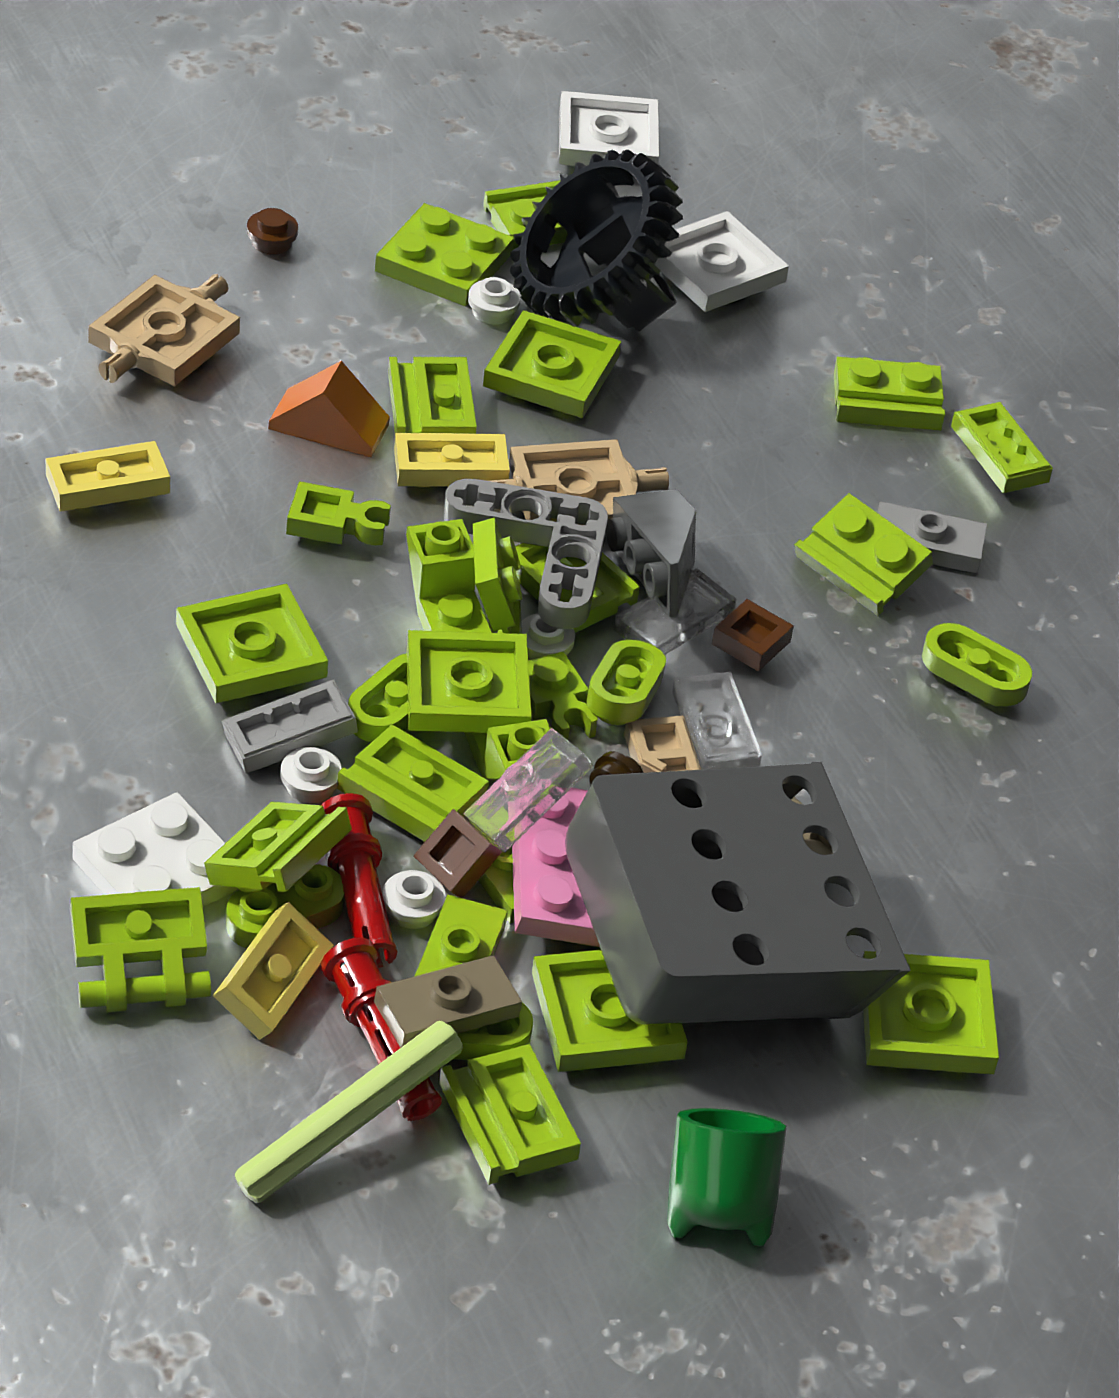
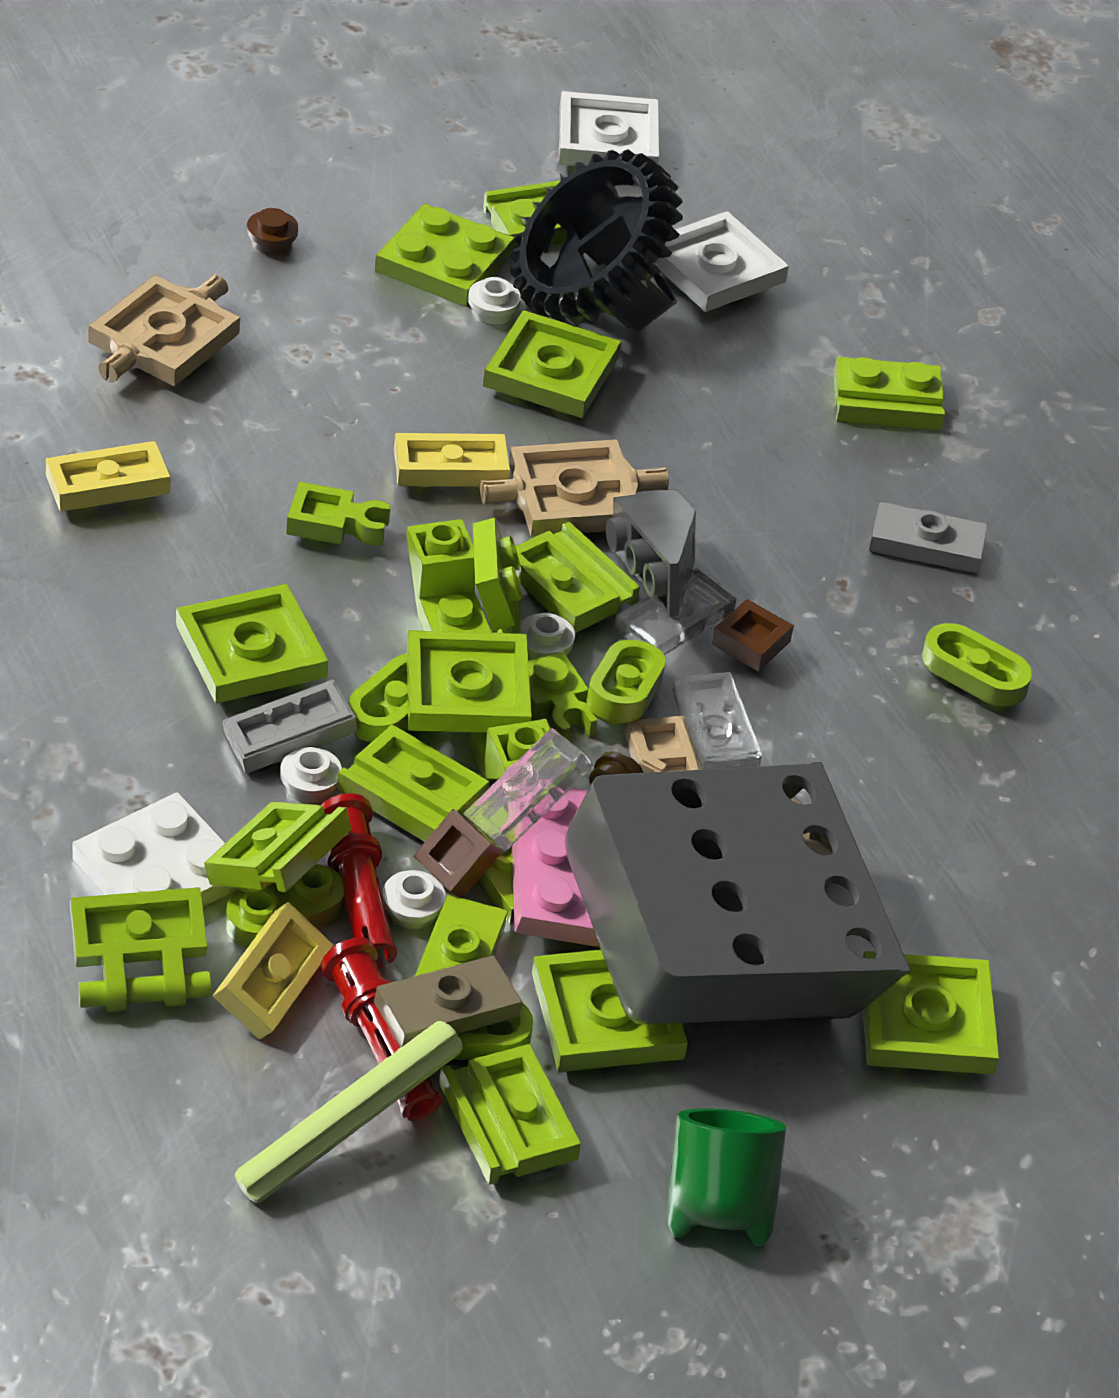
orange slope [268,361,390,458] -> none
lime plate [388,357,477,434] -> none
light grey beam [444,479,608,629] -> none
lime plate [794,493,933,616] -> none
lime plate [951,402,1053,493] -> none

